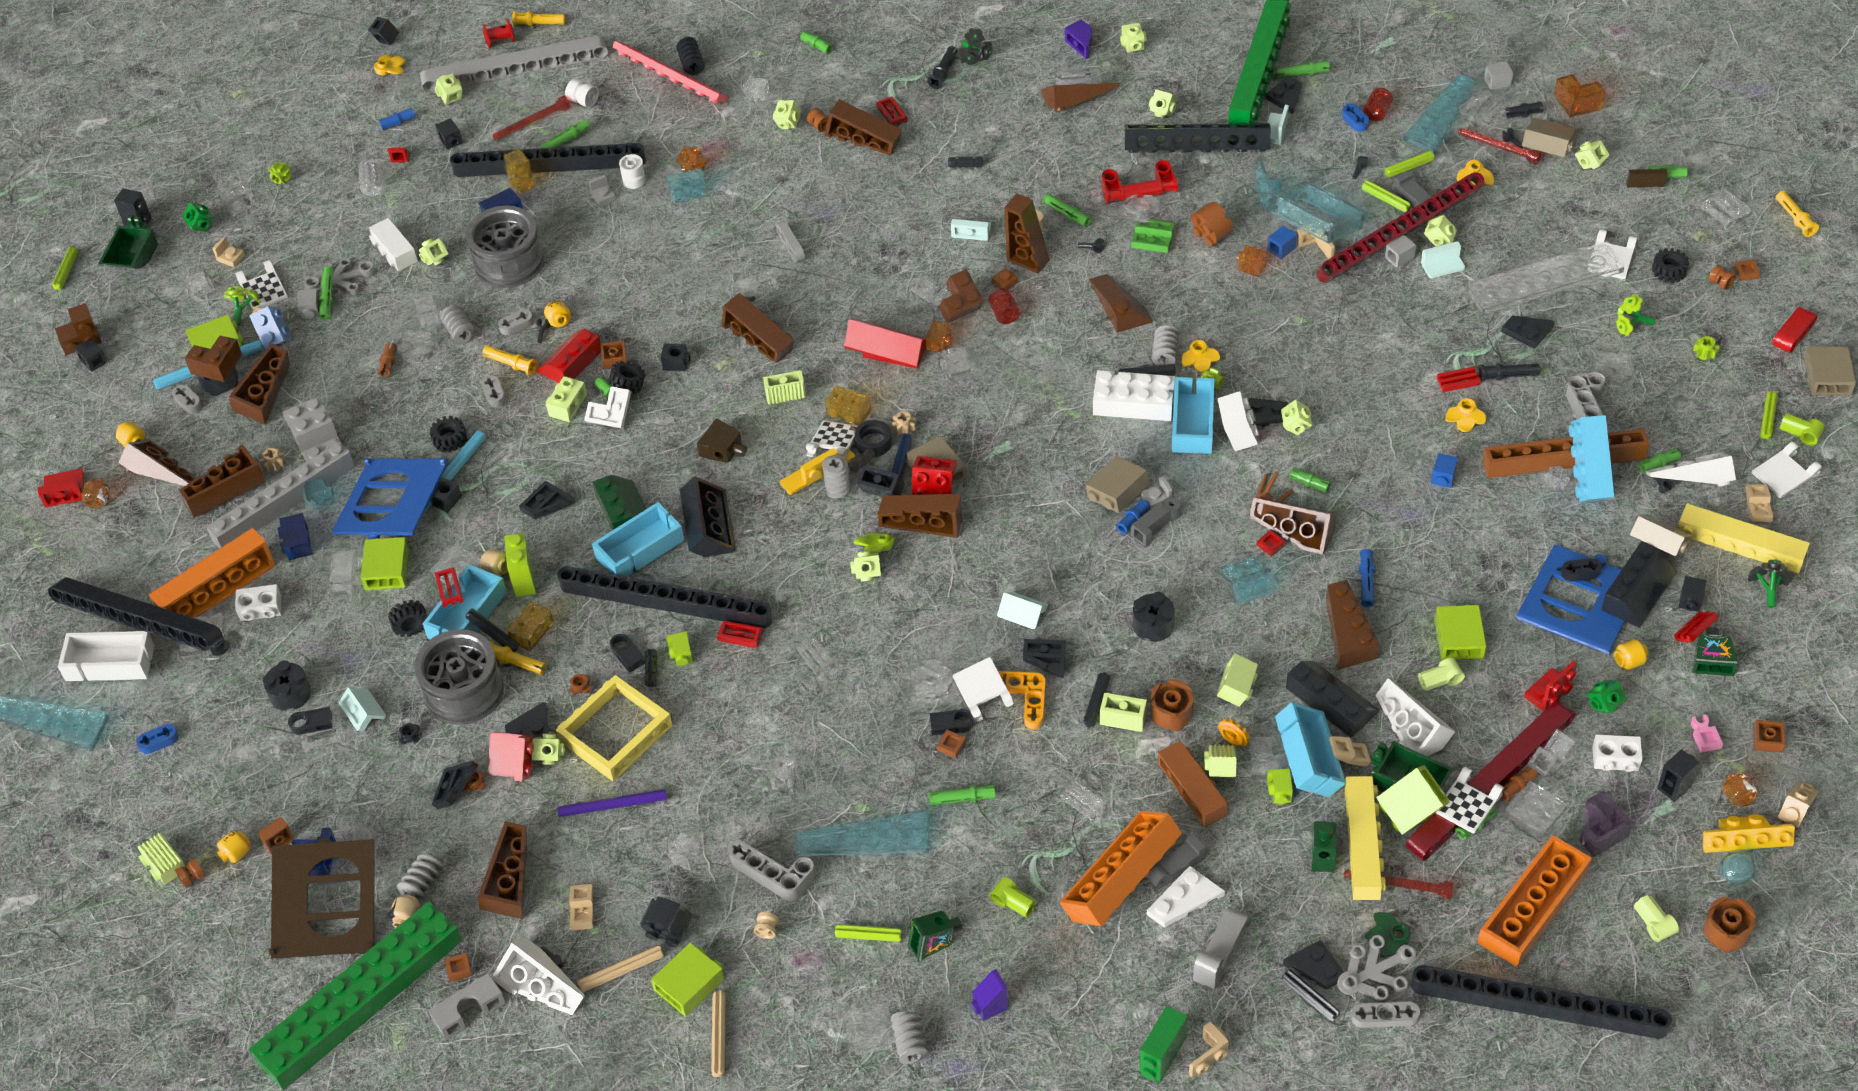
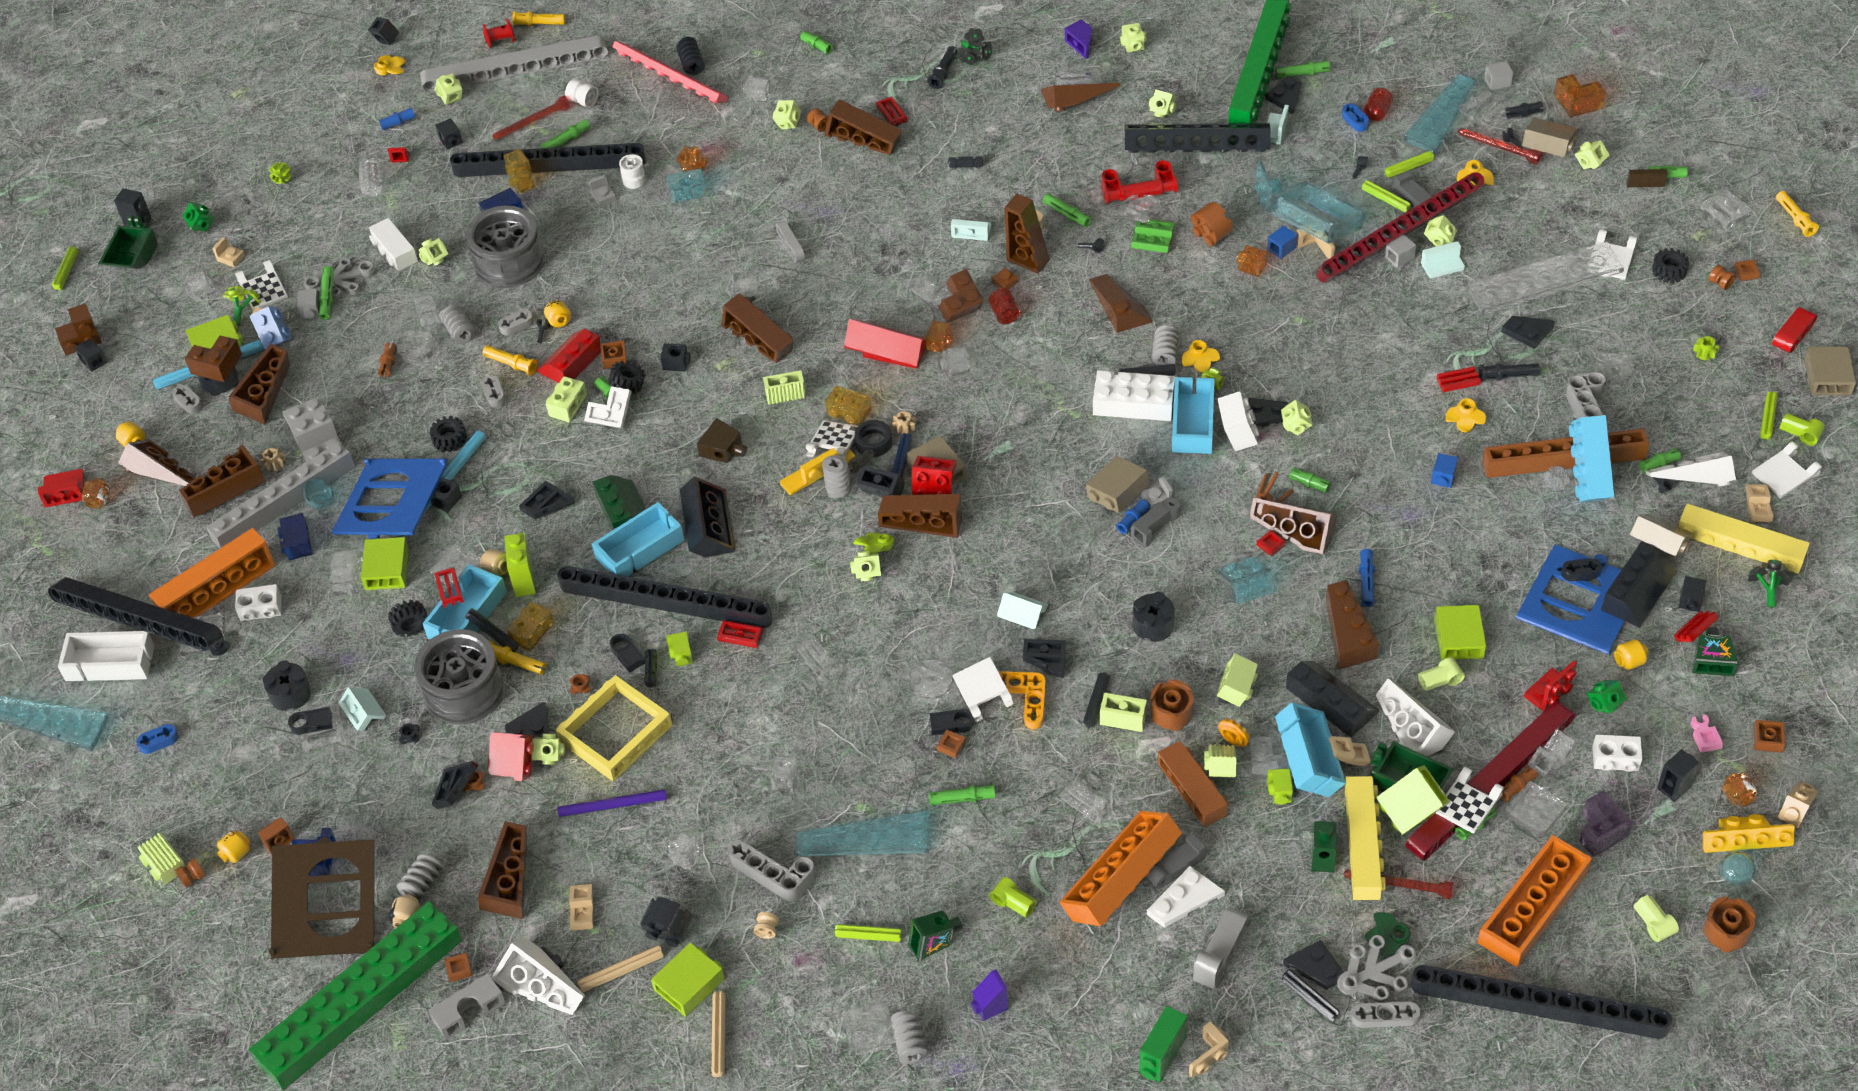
lime plant [1616,294,1655,336] -> none

